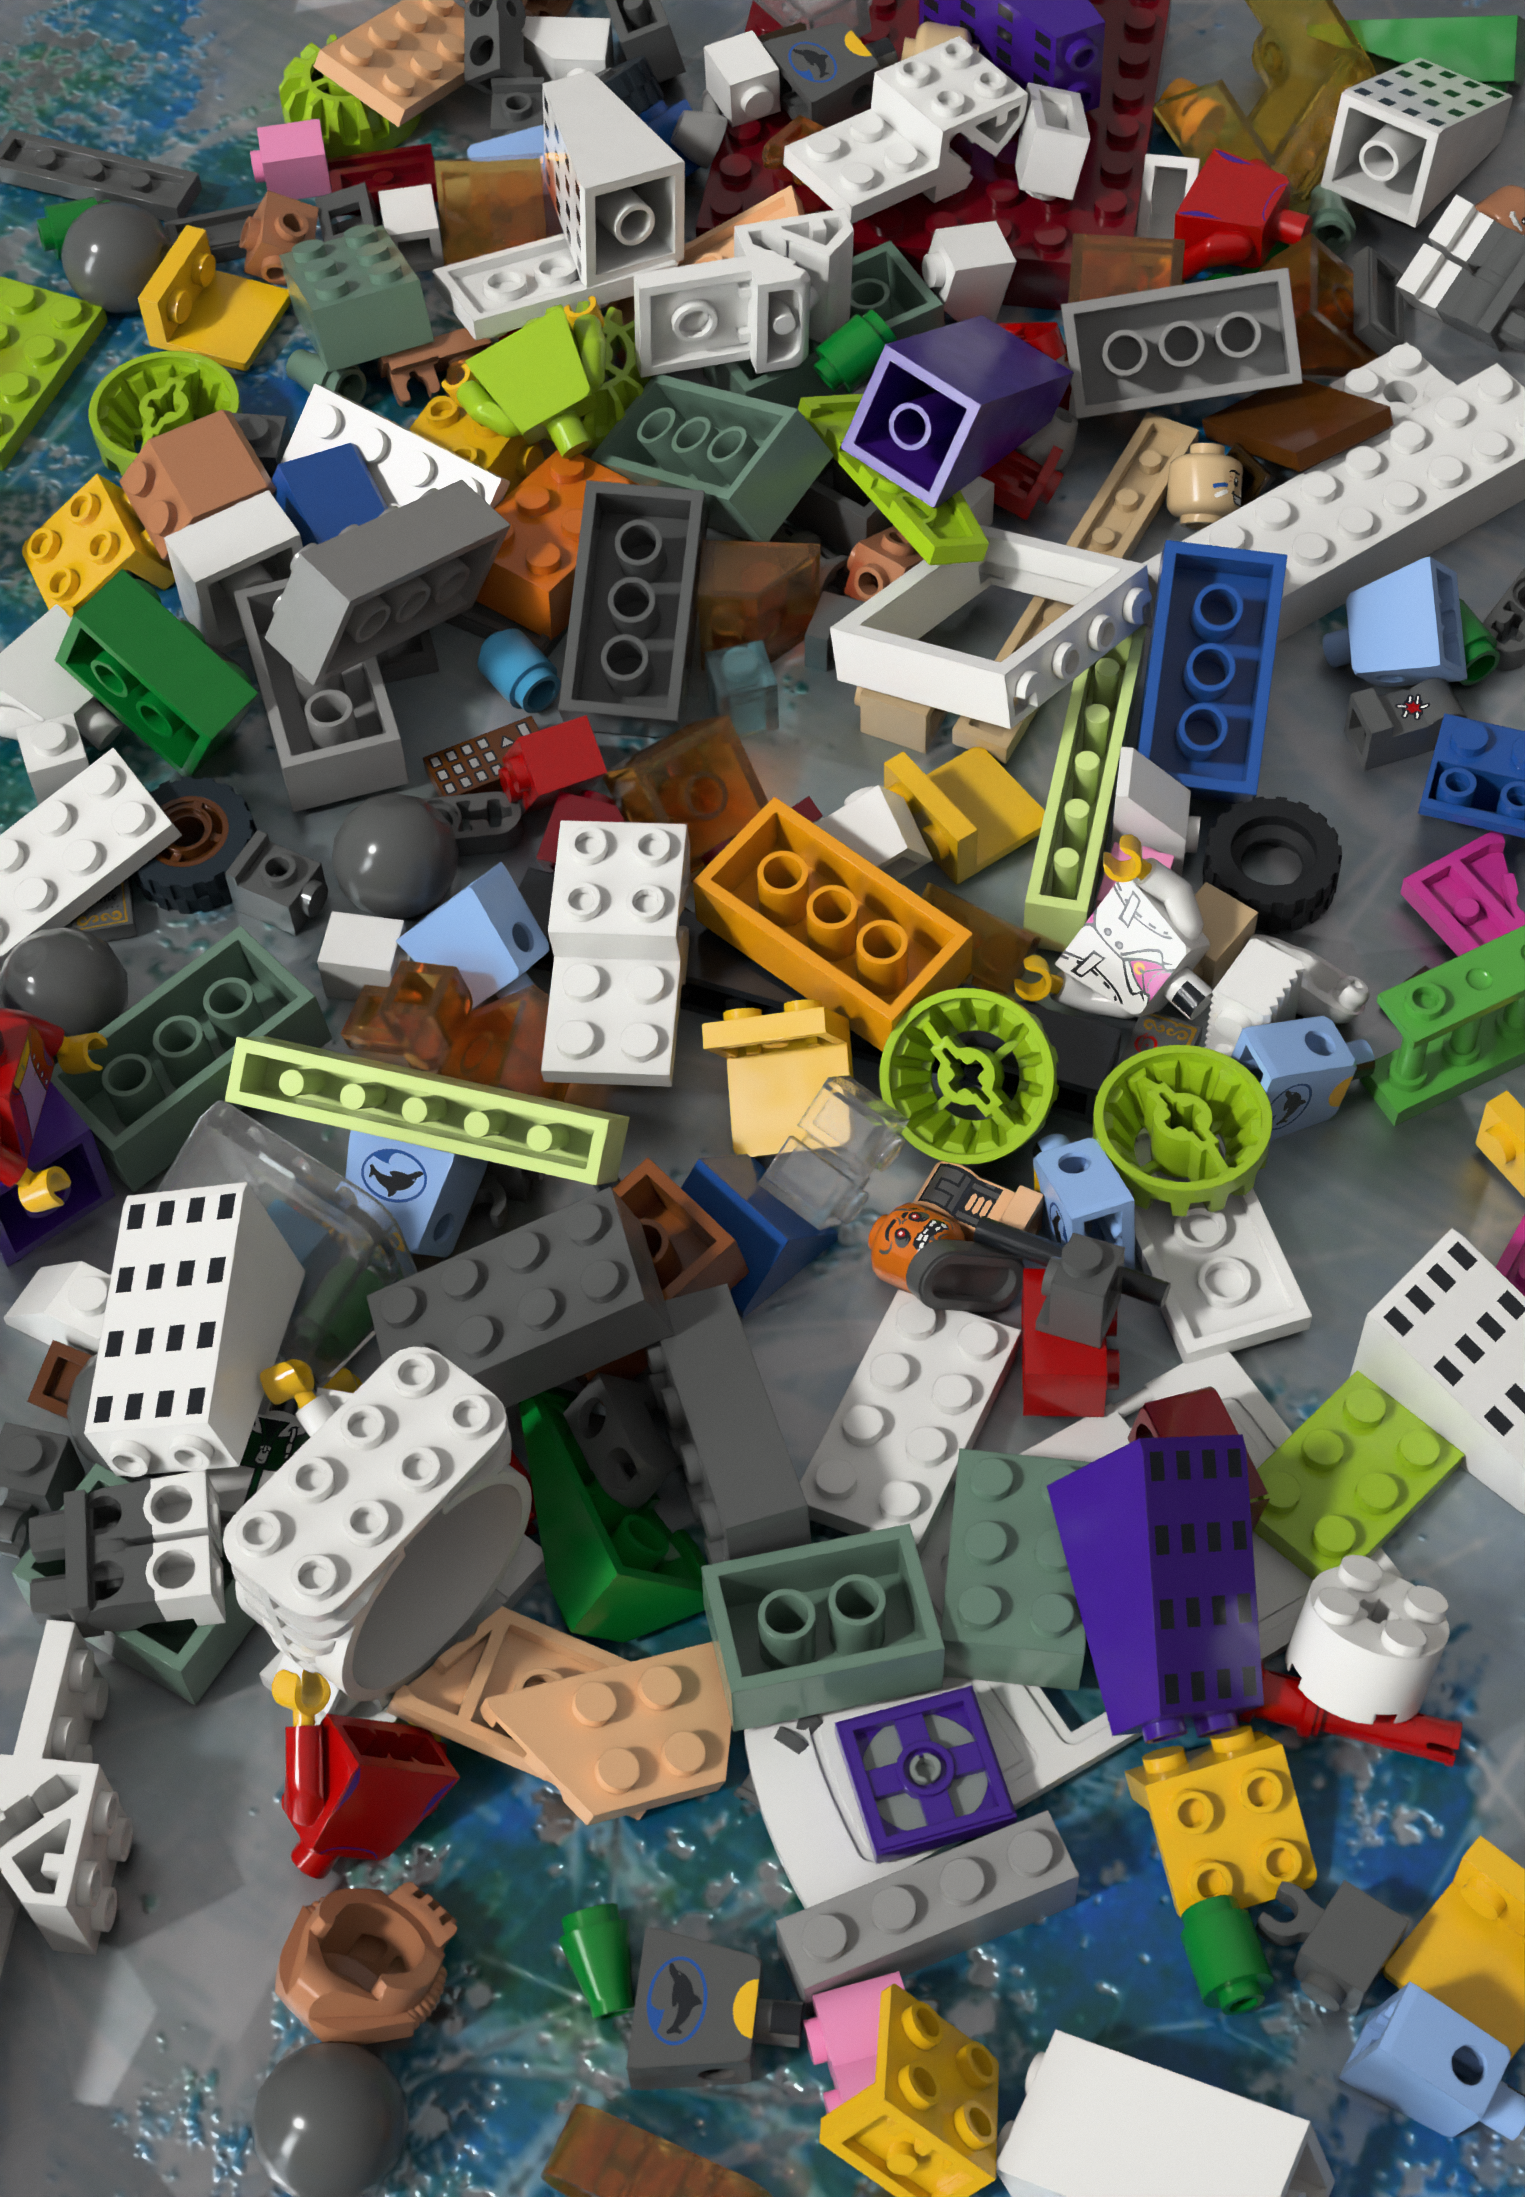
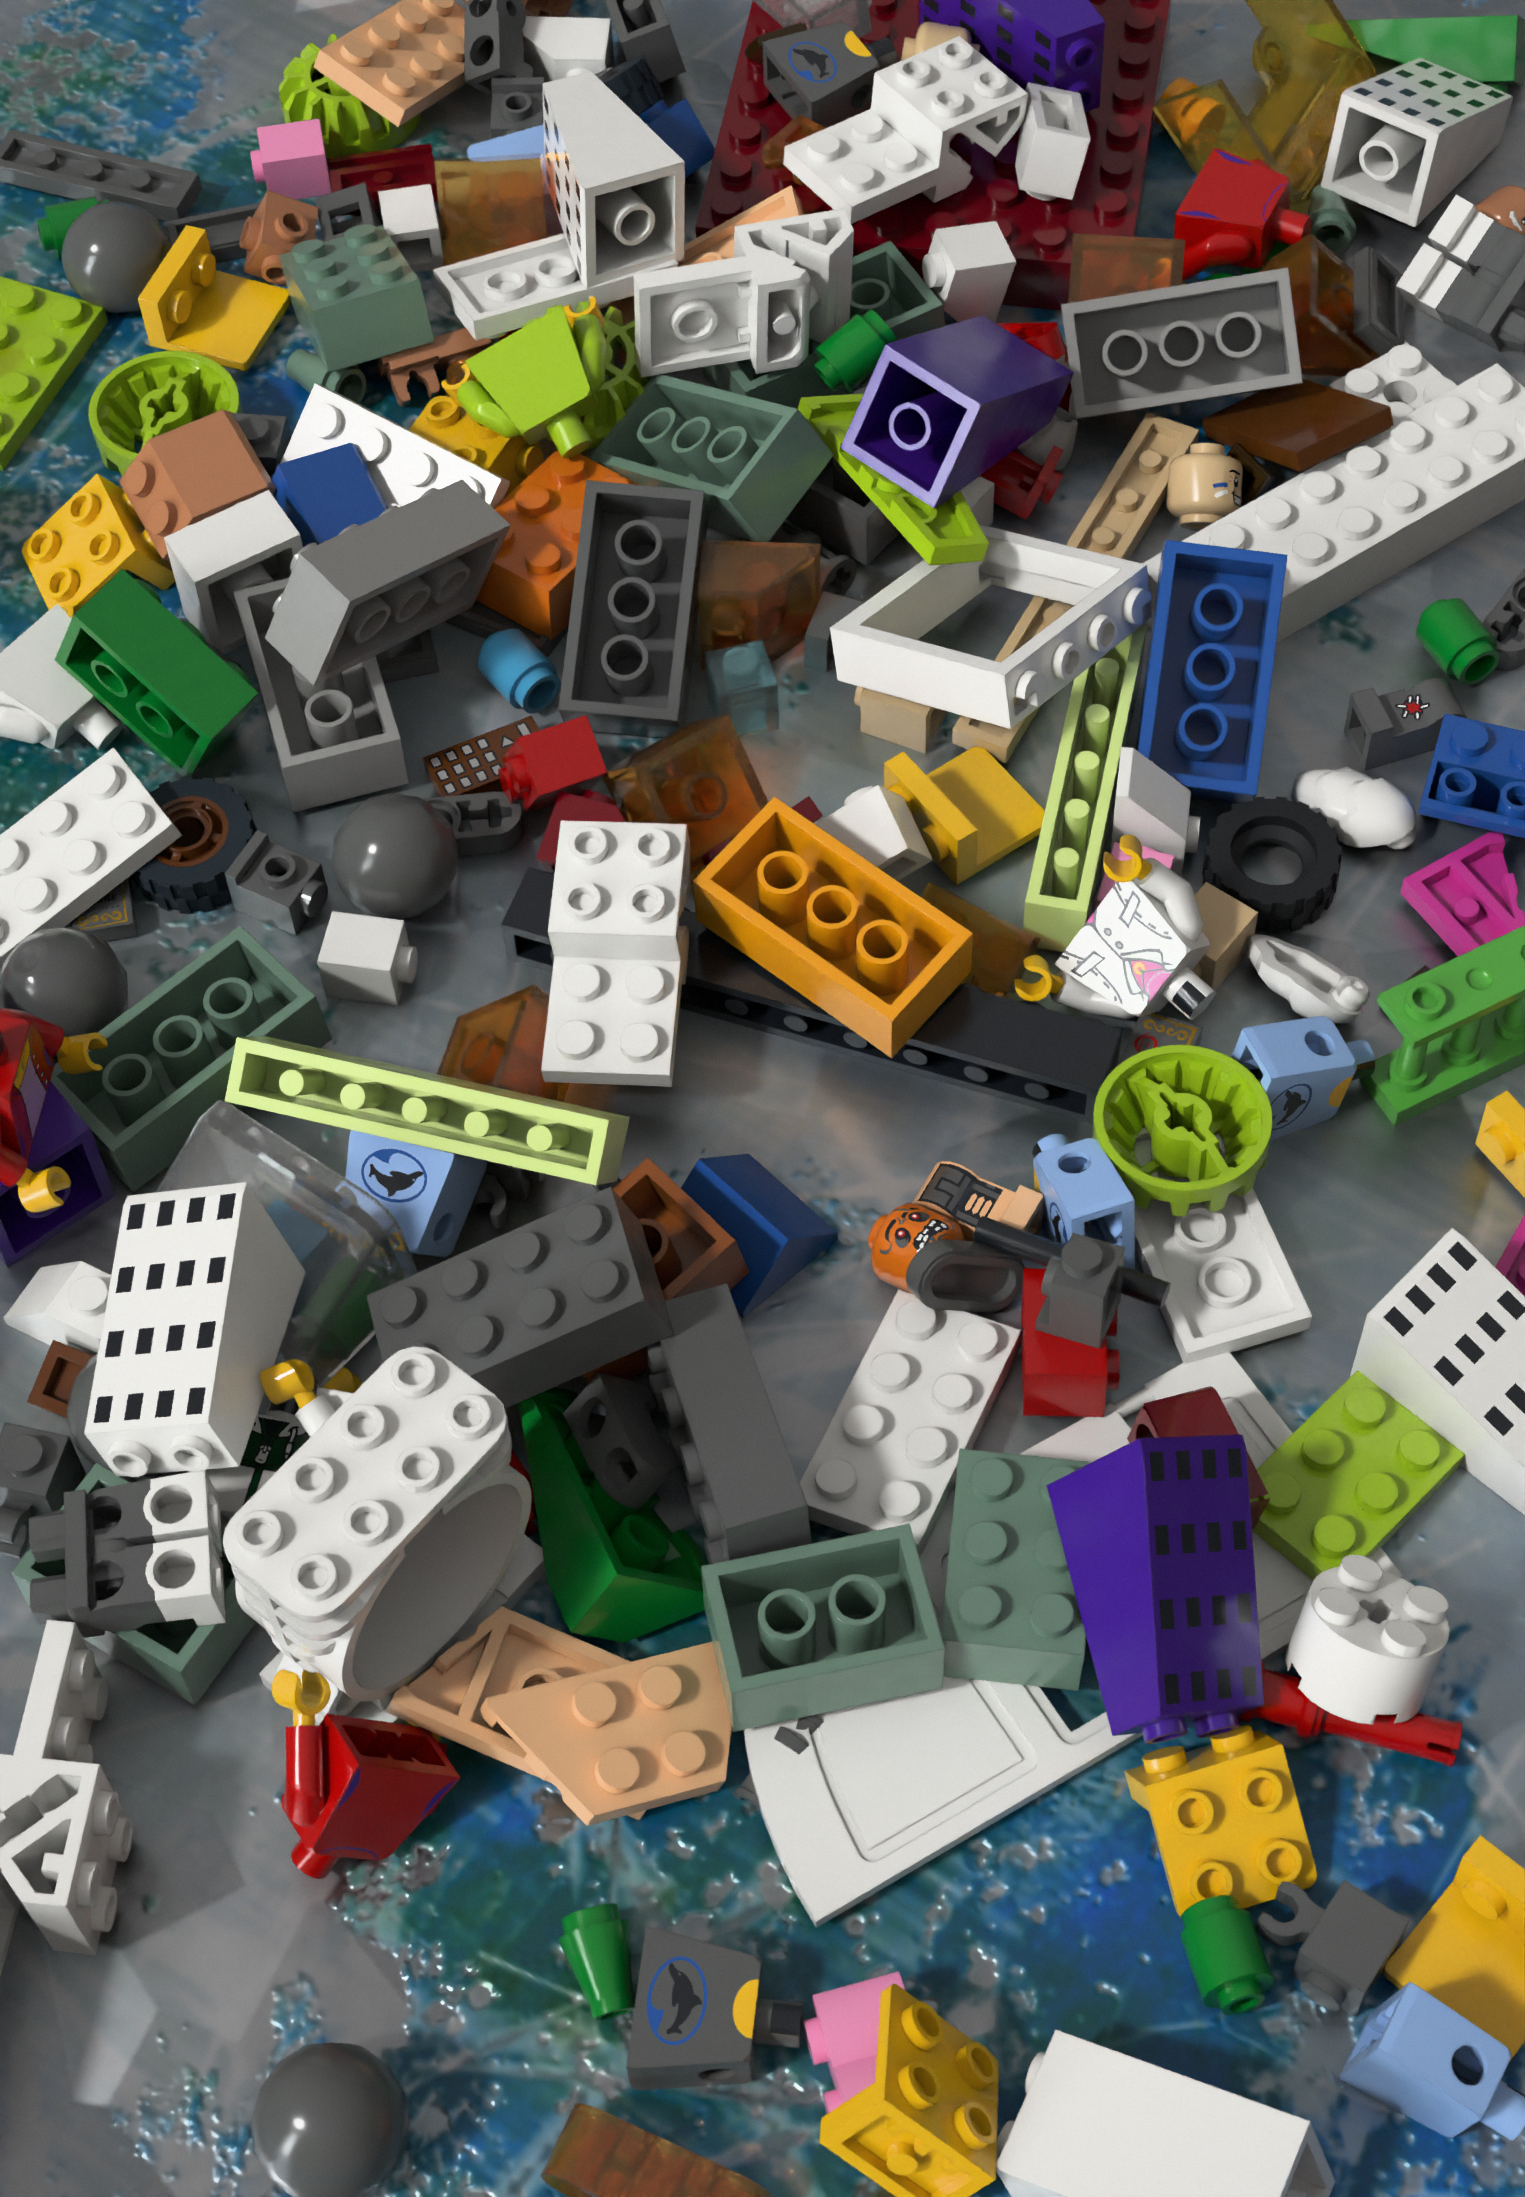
white brick [15,713,90,805] -> none
nougat helmet [275,1882,458,2046] -> none
clear orange brick [341,960,473,1071] -> none
light blue torso [396,862,549,1022] -> none
light grey bar [671,89,728,169] -> none
yellow bracket [702,999,858,1159] -> none
white brick [704,30,781,128] -> none
clear piece [758,1075,910,1230] -> none
light grey brick [776,1810,1079,2017] -> none
dark purple piece [835,1686,1017,1865] -> none
nougat brick [844,526,924,602] -> none
lime gear [879,988,1059,1164] -> none
white slope [1133,154,1201,267] -> none
white brick [1204,938,1304,1057] -> none
light blue torso [1323,556,1467,687] -> none
none -> white arm [1291,766,1417,850]

